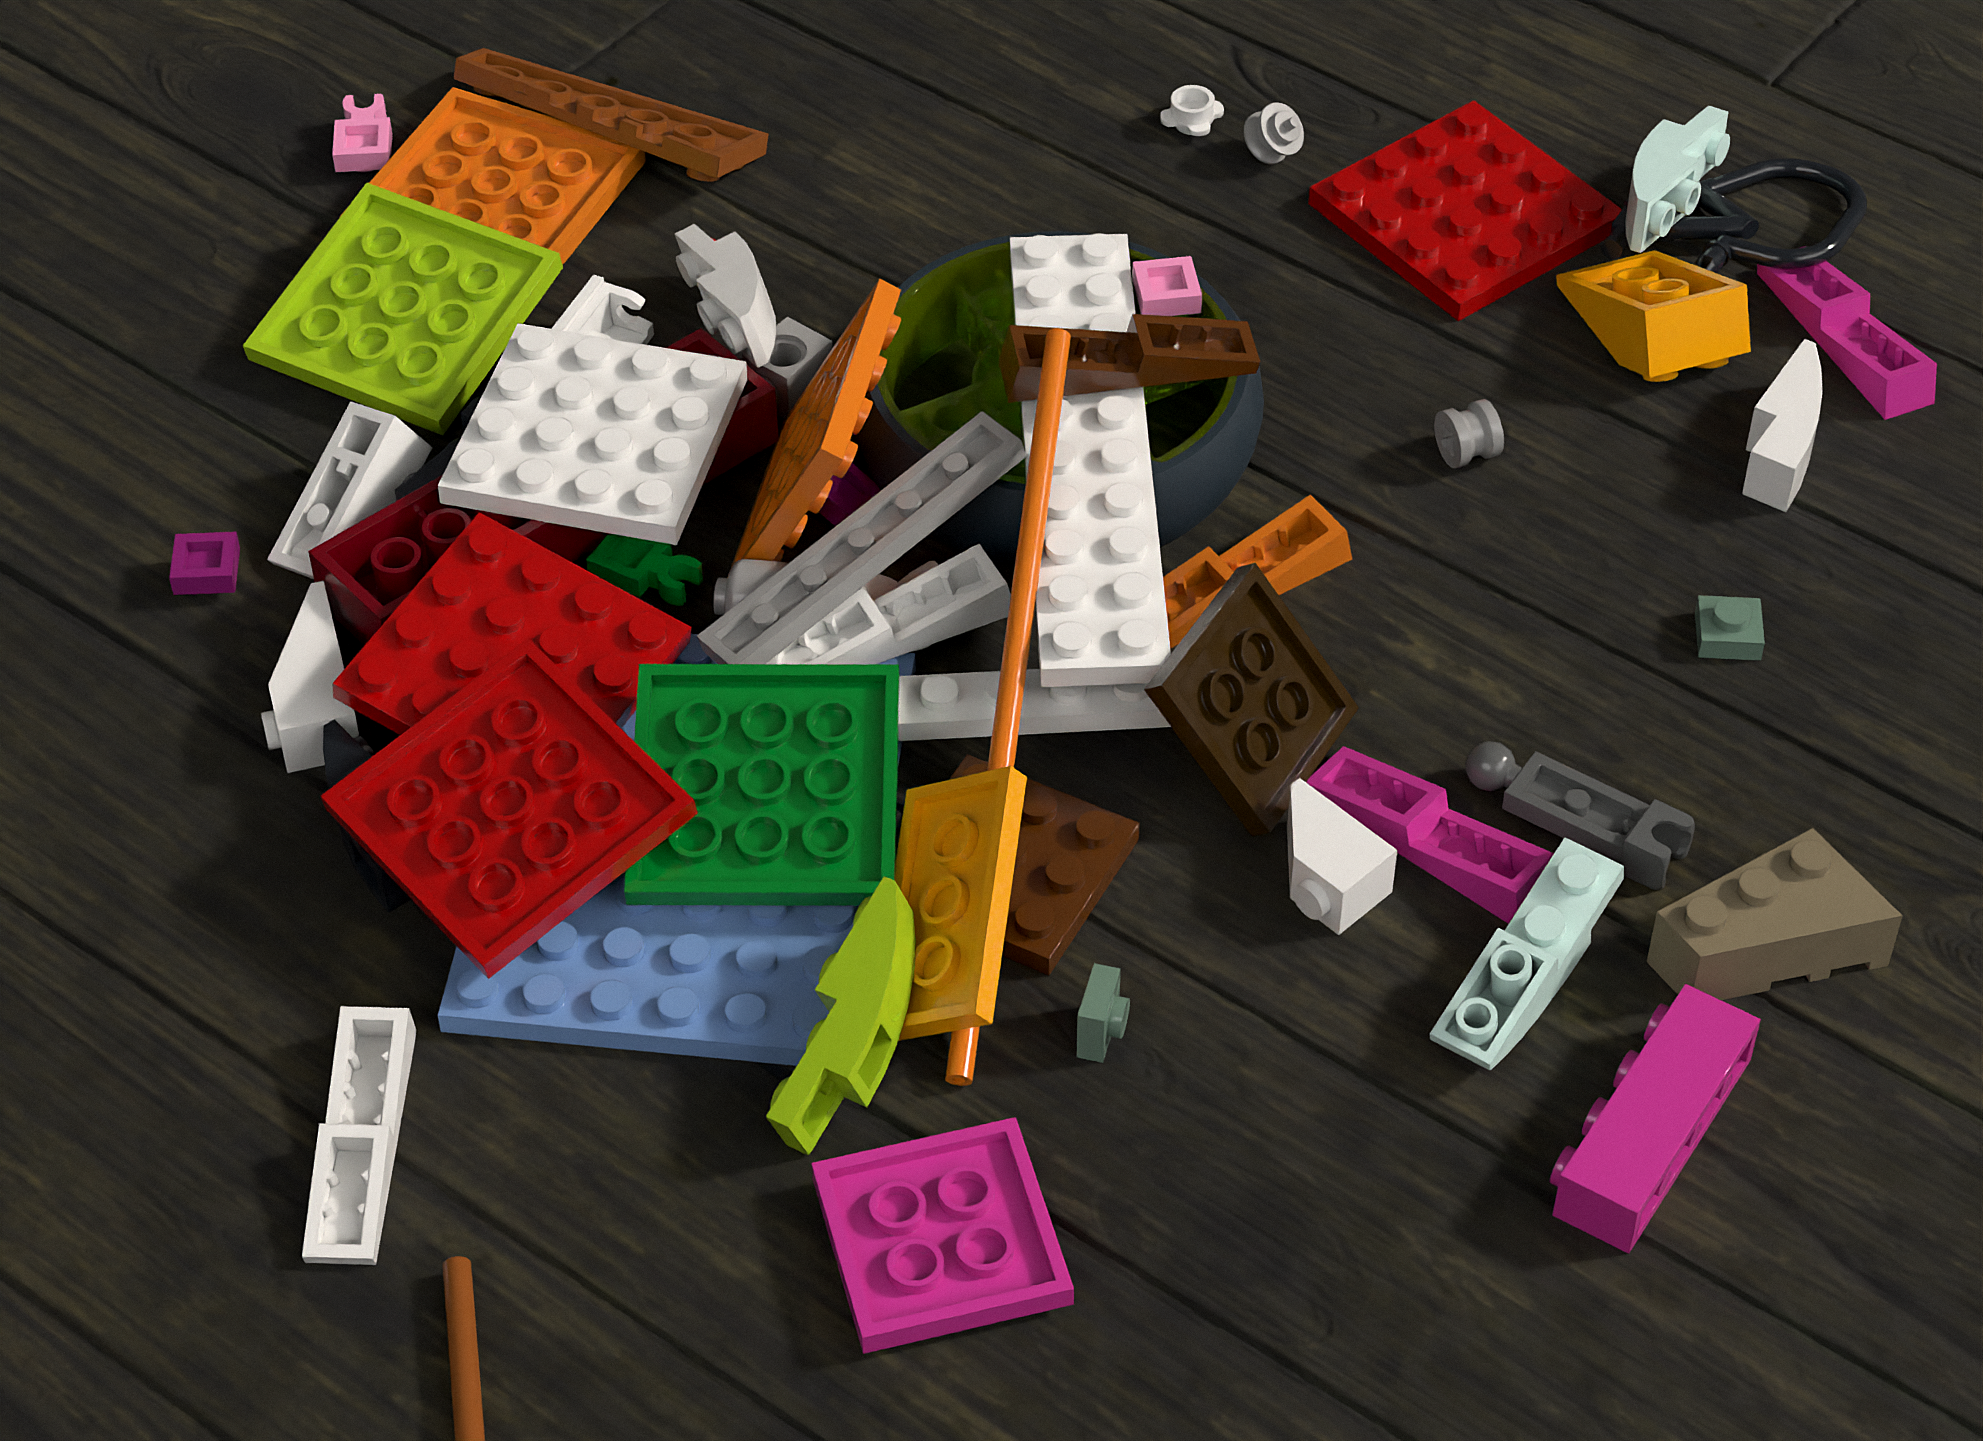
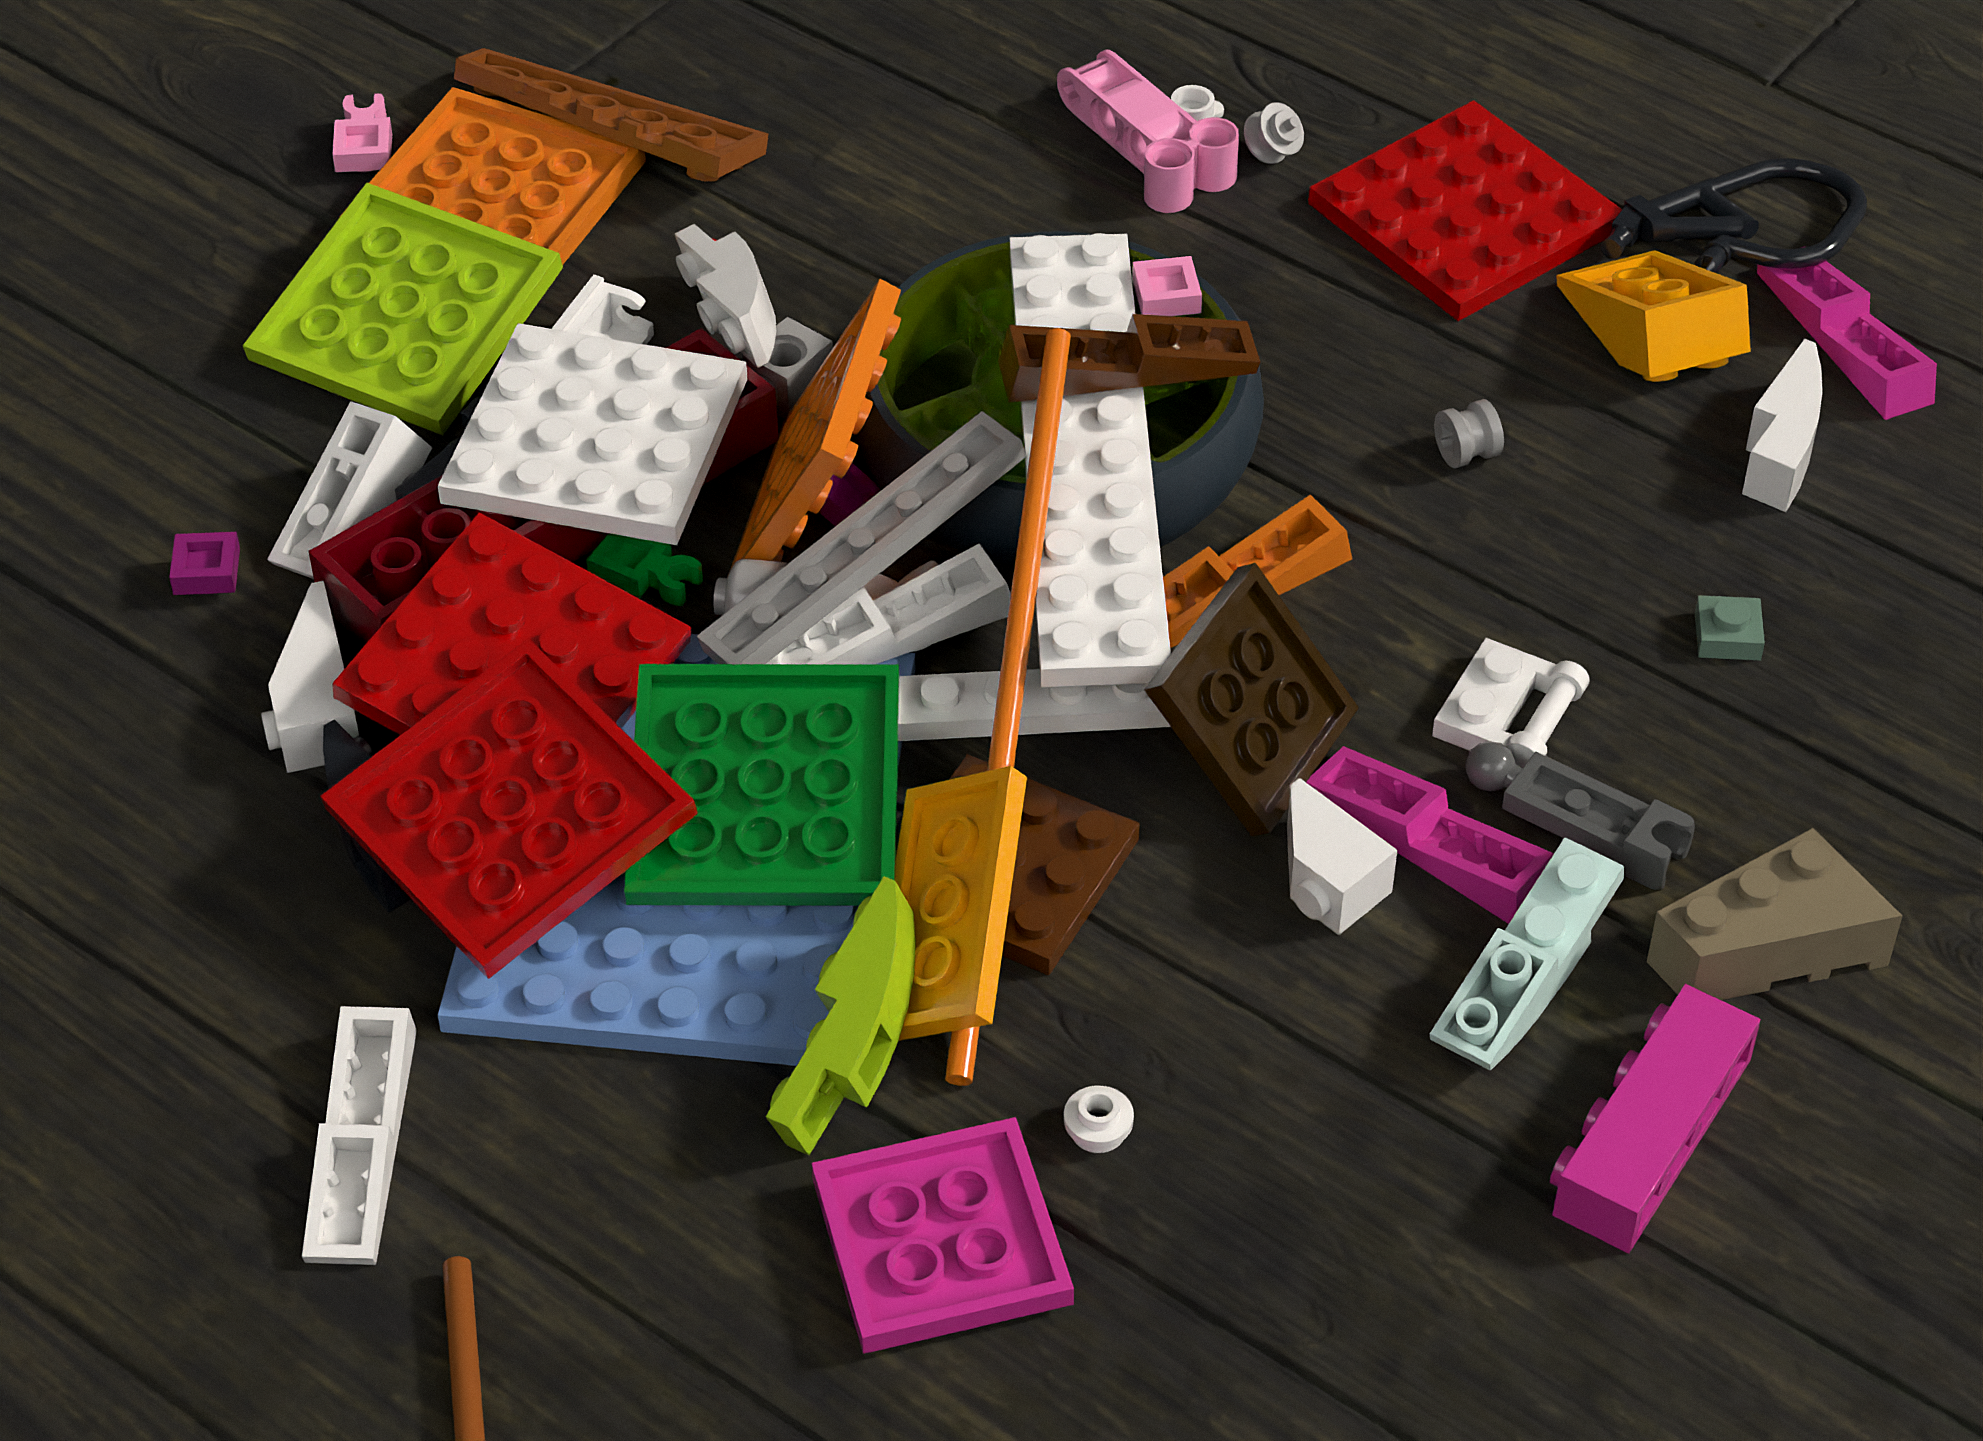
sand green plate [1077,963,1130,1063] -> none
light aqua slope [1625,105,1730,253] -> none
none -> bright pink piece [1057,50,1239,213]
none -> white plate [1064,1086,1134,1153]
none -> white plate [1432,638,1590,767]

